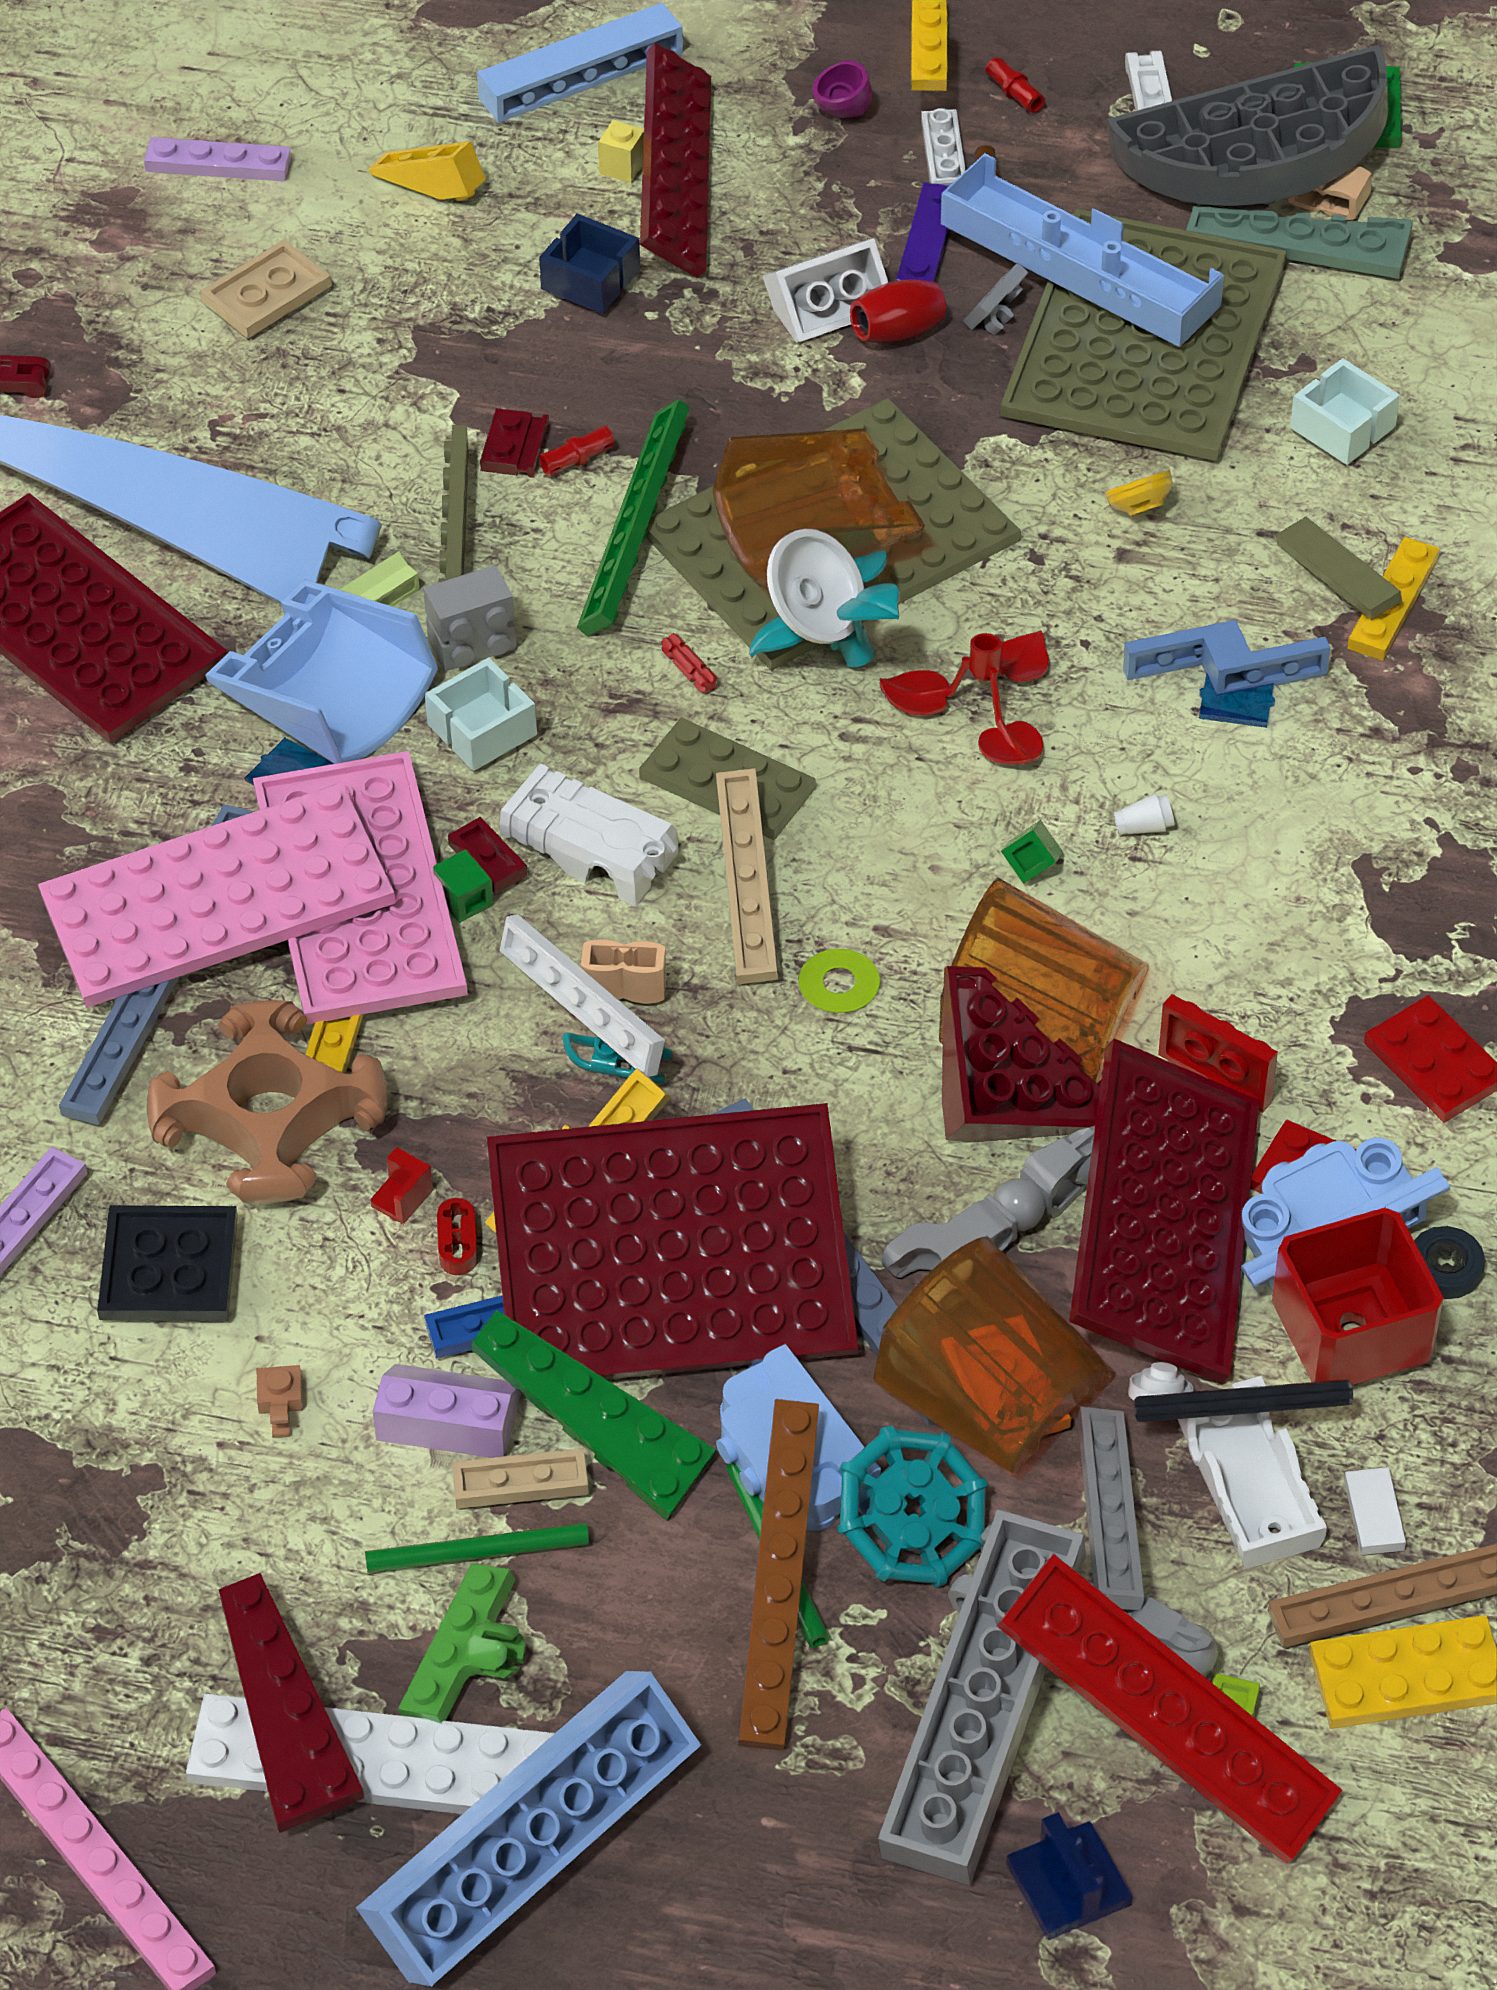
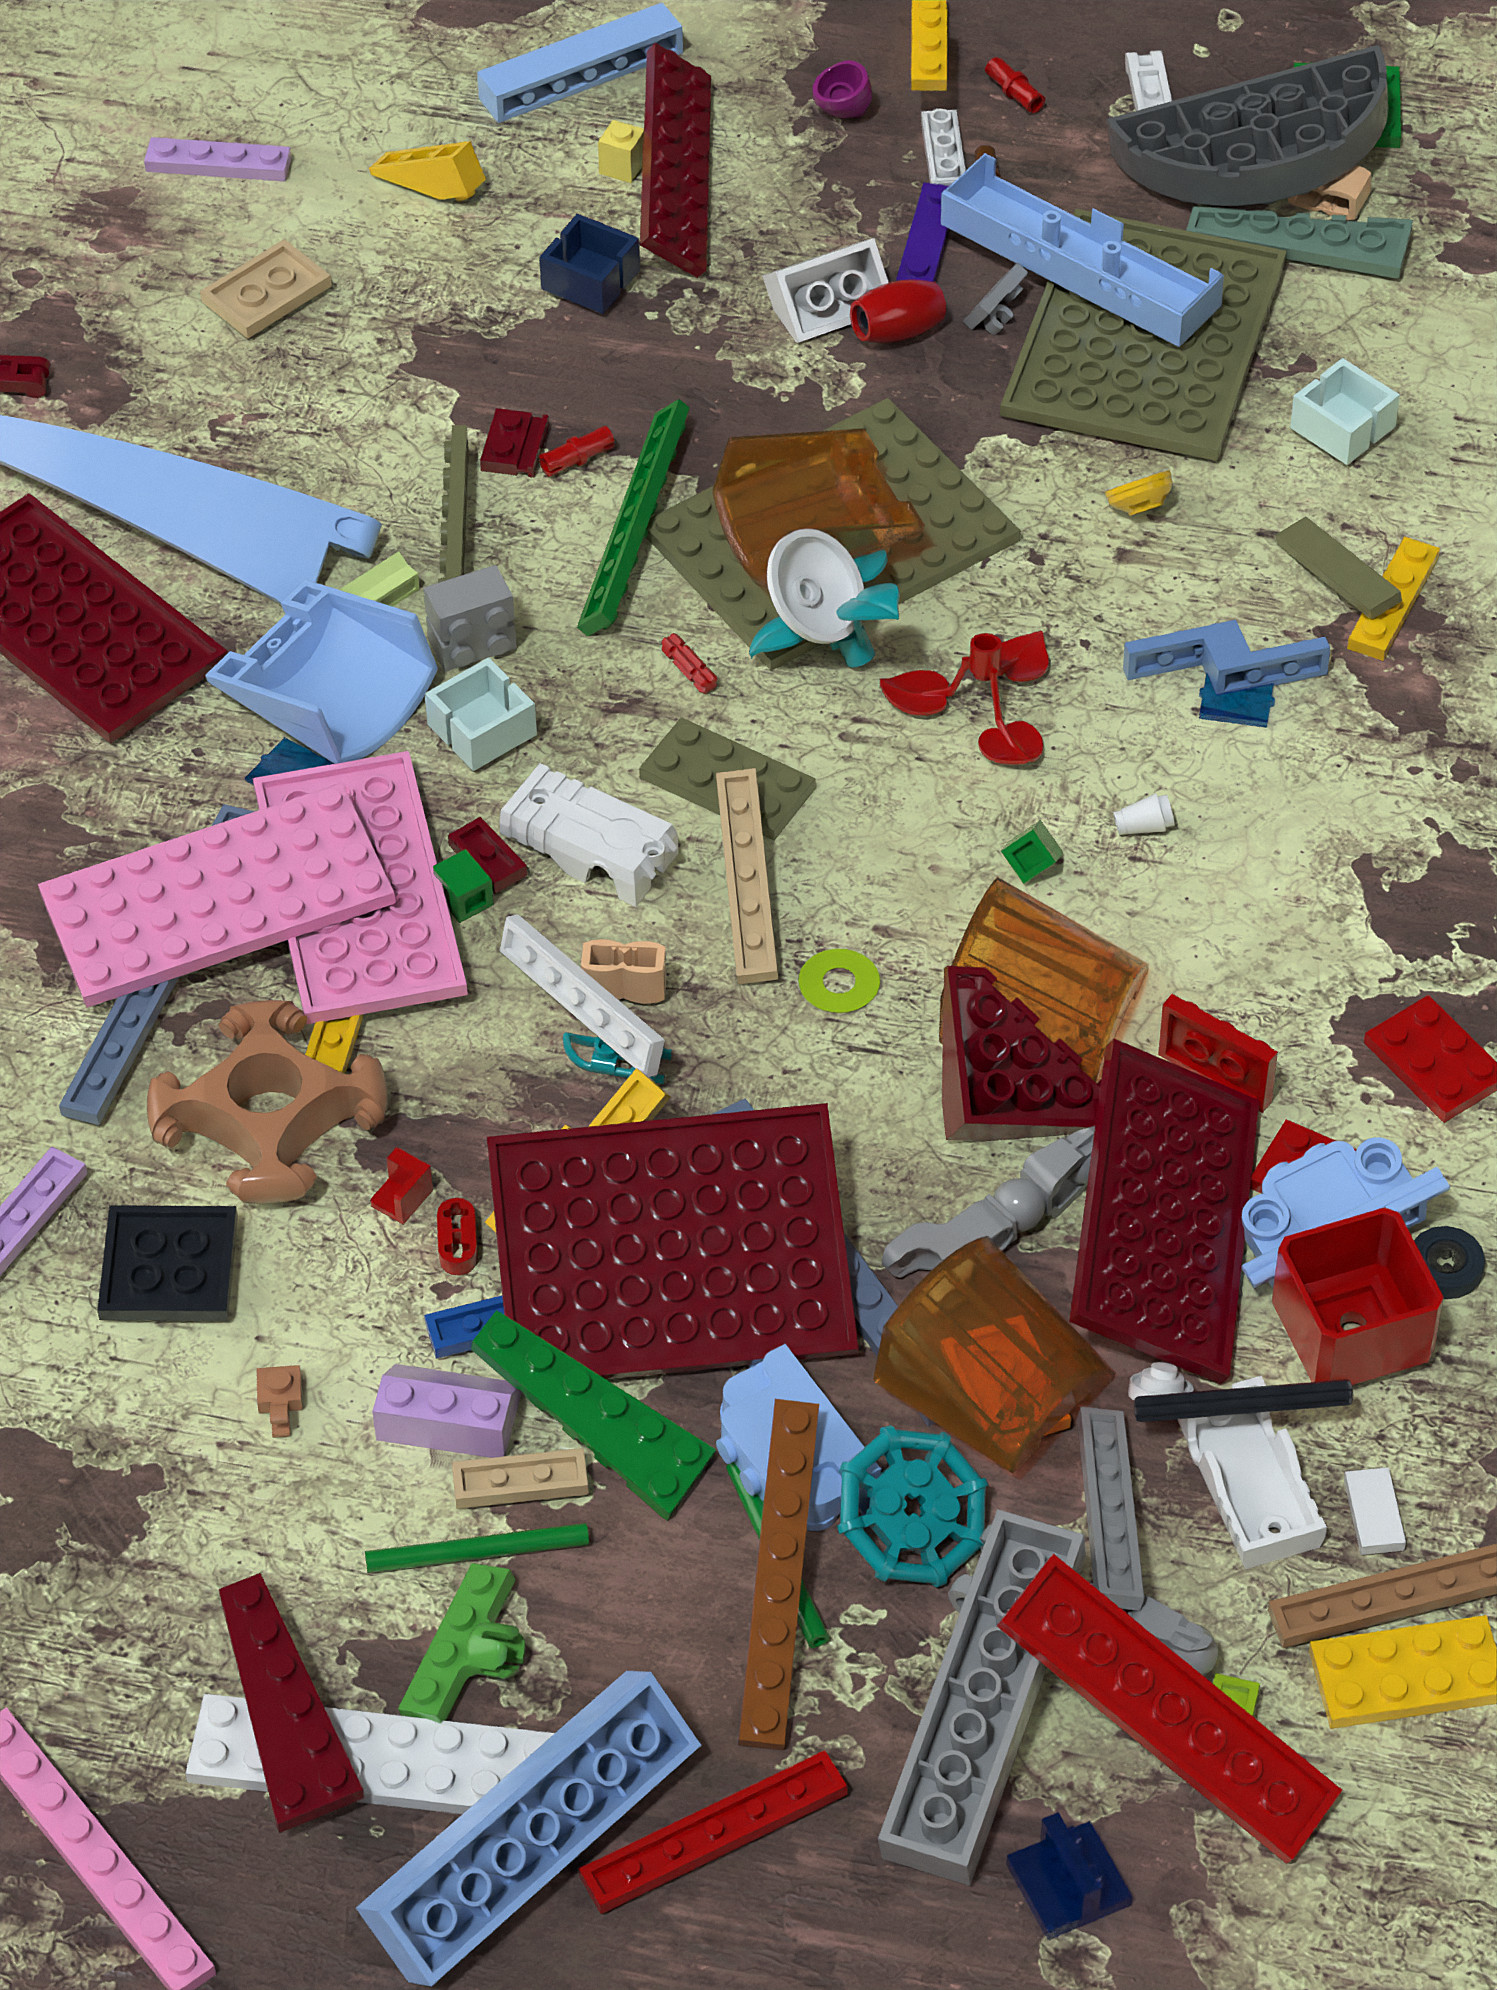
none -> red plate [579,1750,847,1914]

